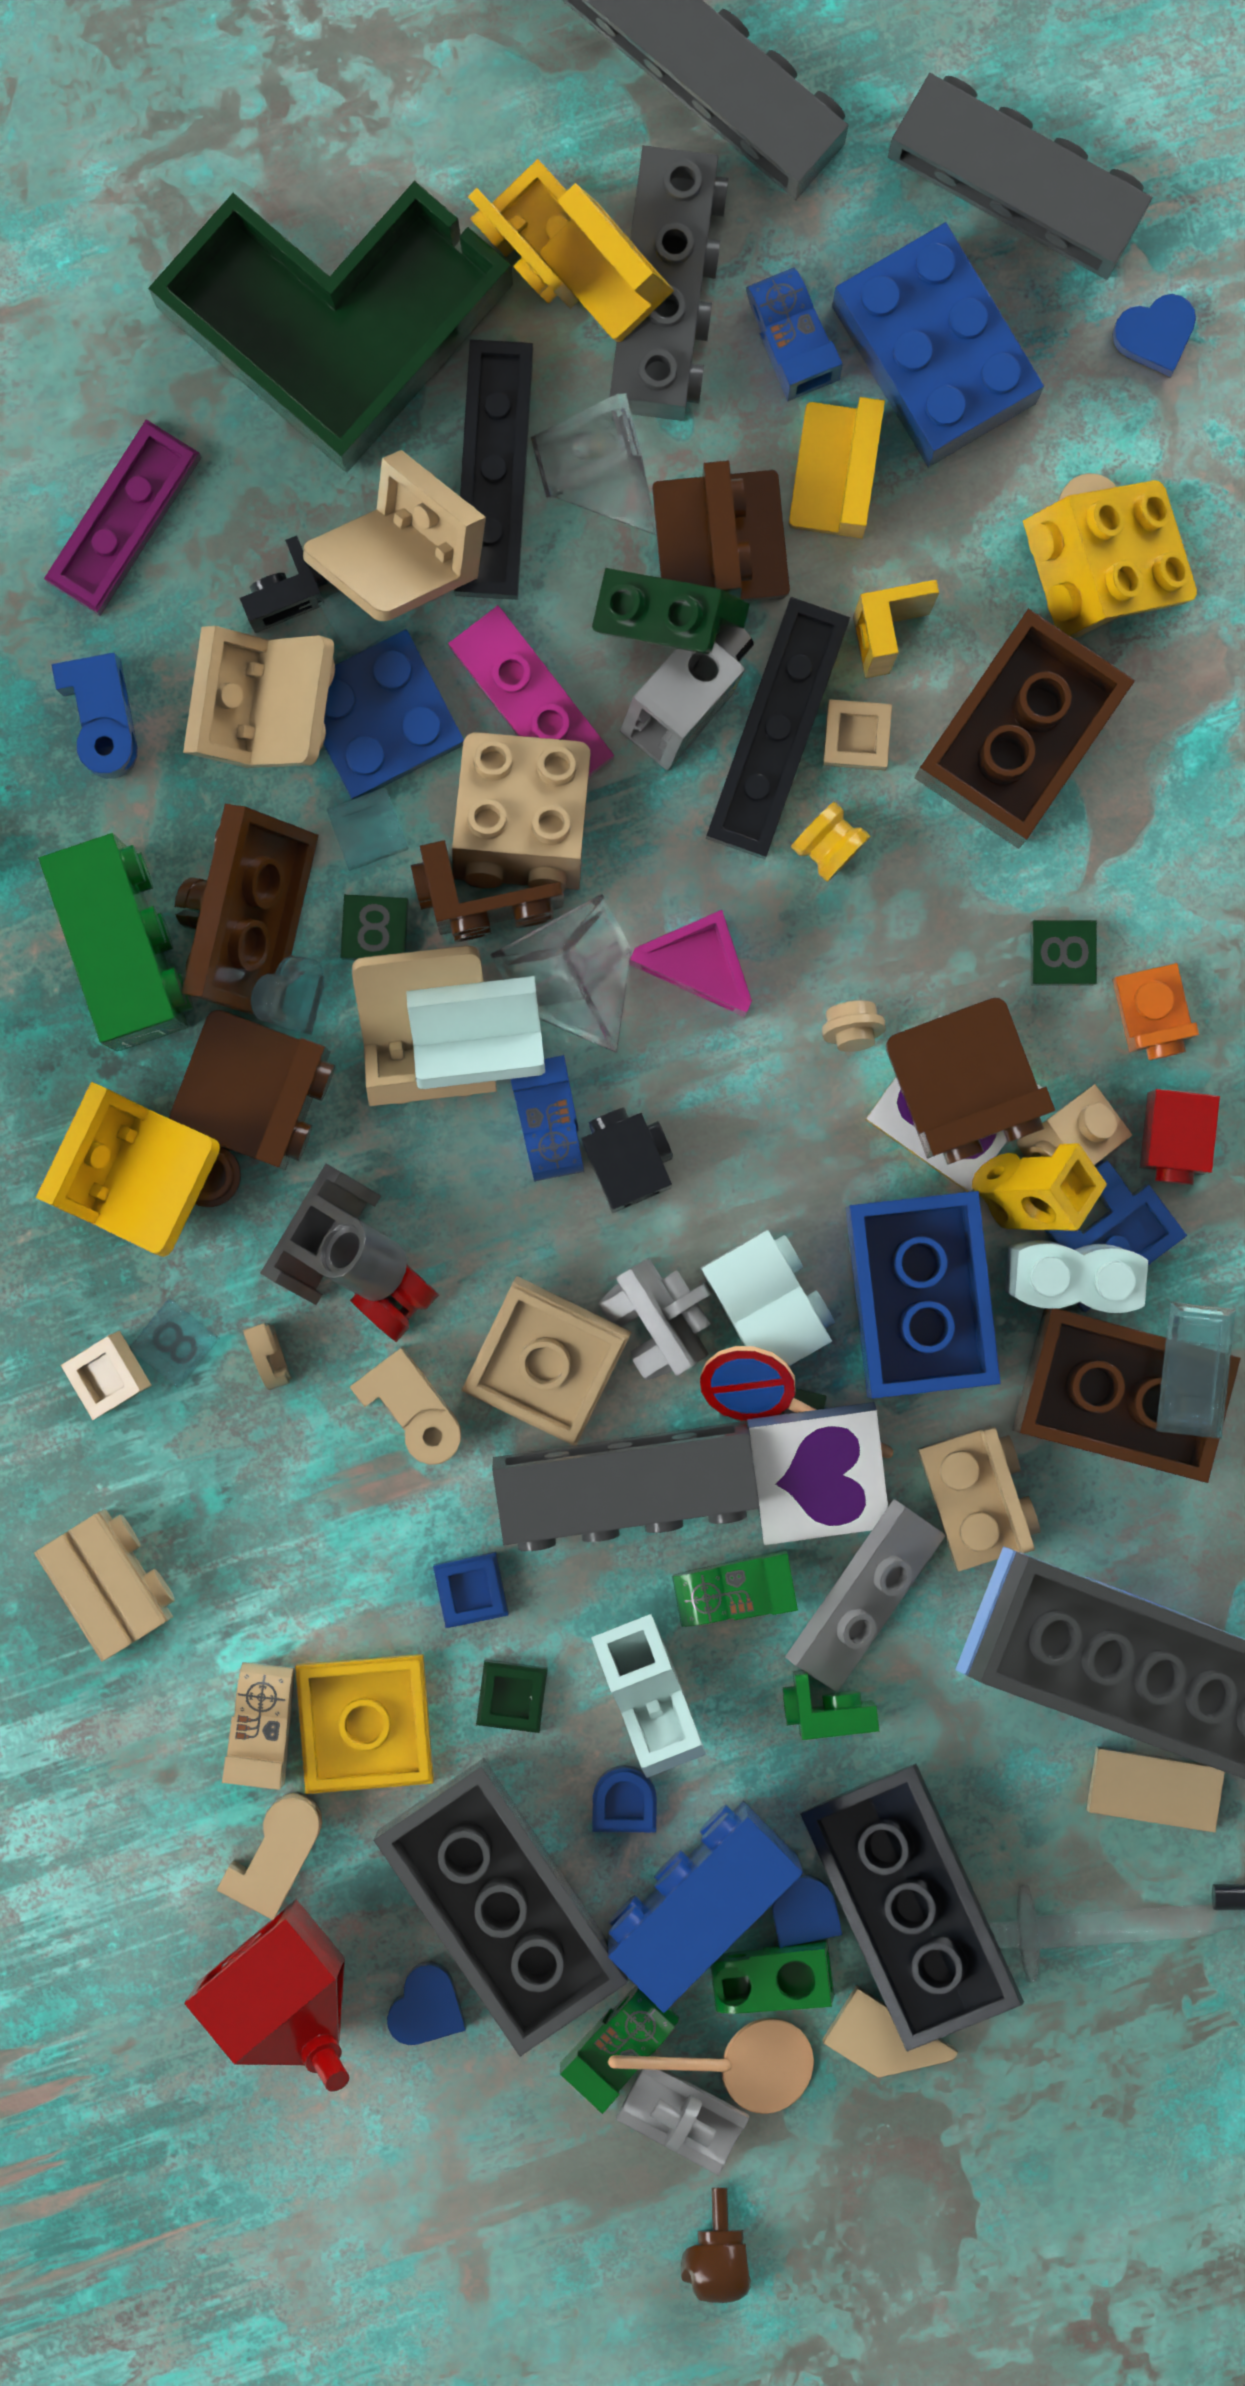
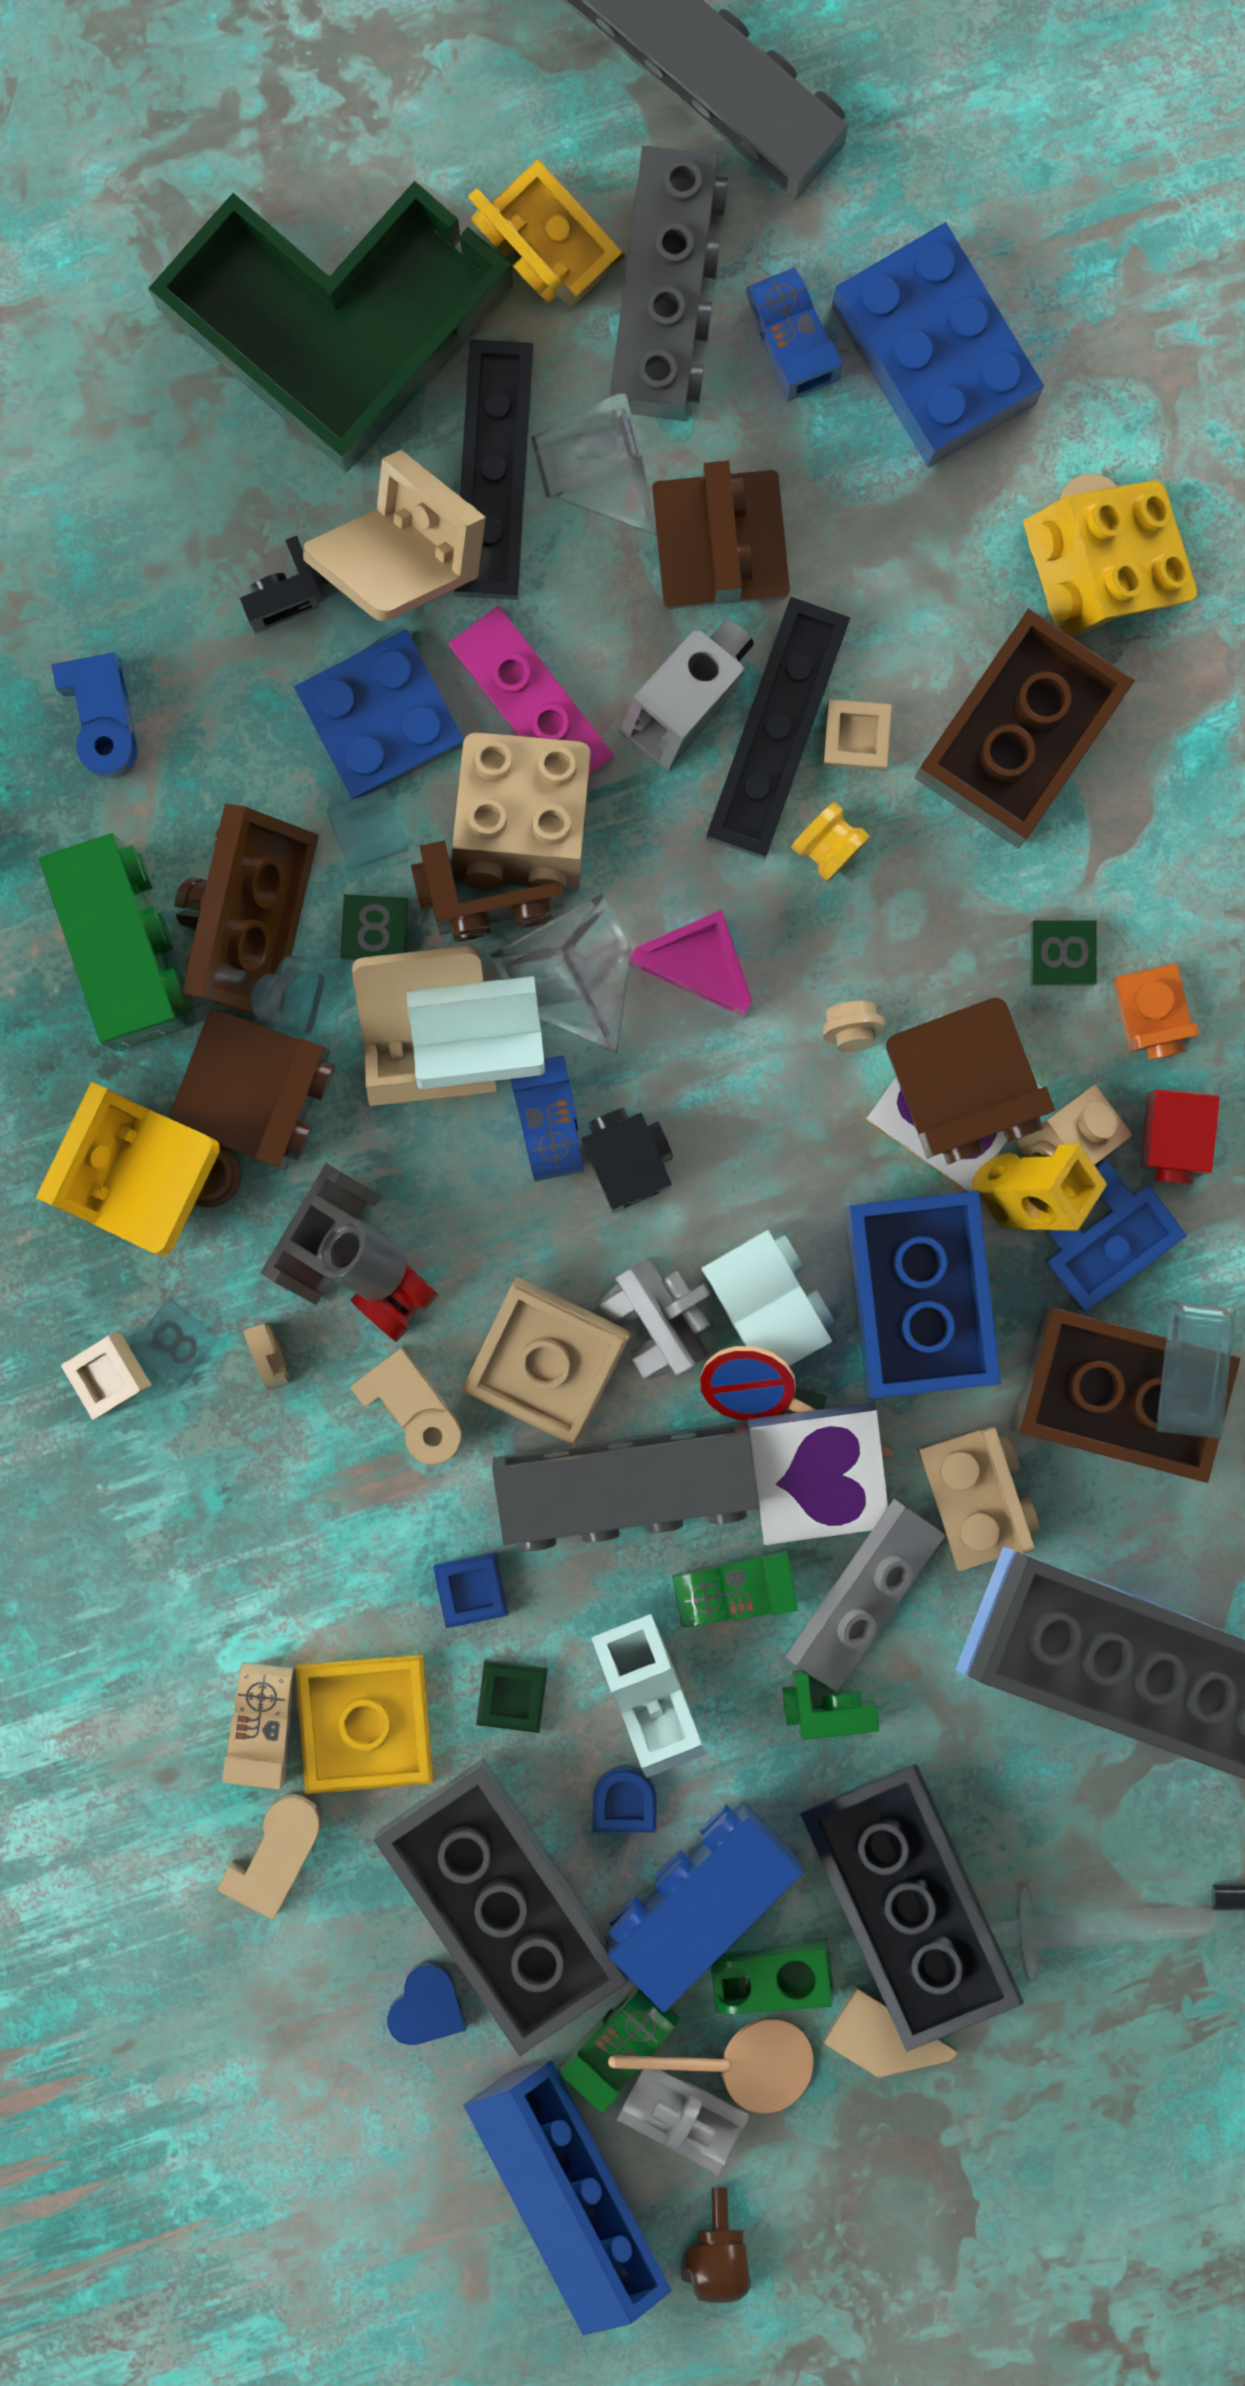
tan brick [34,1509,175,1662] -> none
magenta tile [44,419,202,616] -> none
tan bracket [183,626,335,768] -> none
red piece [184,1899,350,2092] -> none
yellow panel [540,183,674,342] -> none
dark green bracket [592,568,750,654] -> none
blue tile [772,1875,842,1948] -> none
yellow panel [788,397,885,539] -> none
yellow panel [853,580,939,679] -> none
dark grey brick [888,72,1153,280] -> none
light aqua brick [1005,1240,1148,1313] -> none
tan tile [1086,1746,1225,1833] -> none
blue tile [1112,294,1196,377] -> none
none -> blue brick [463,2060,672,2335]

